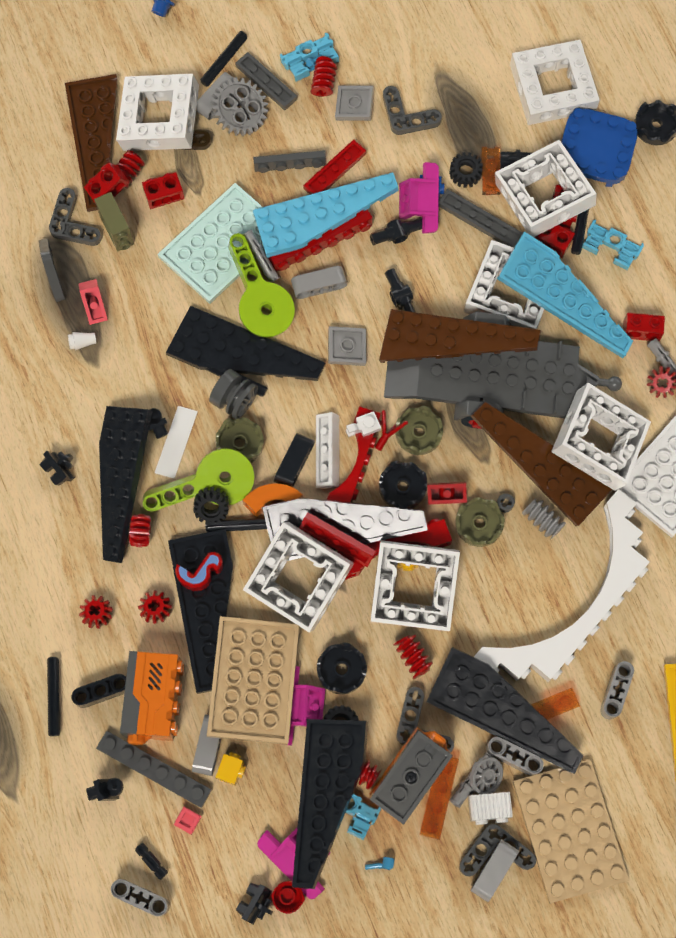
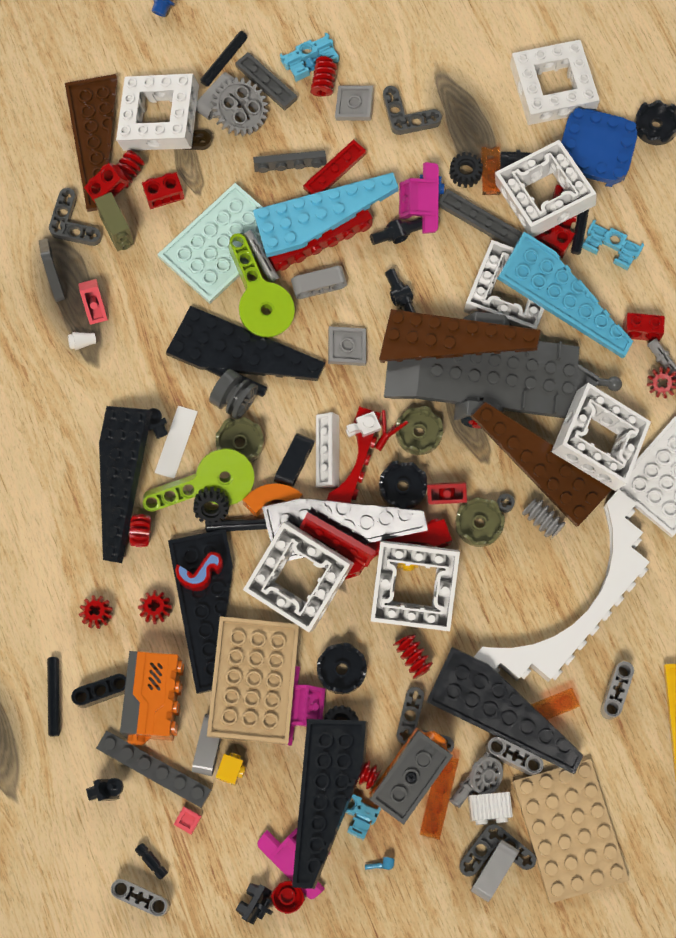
black hips [39,451,75,486] -> none

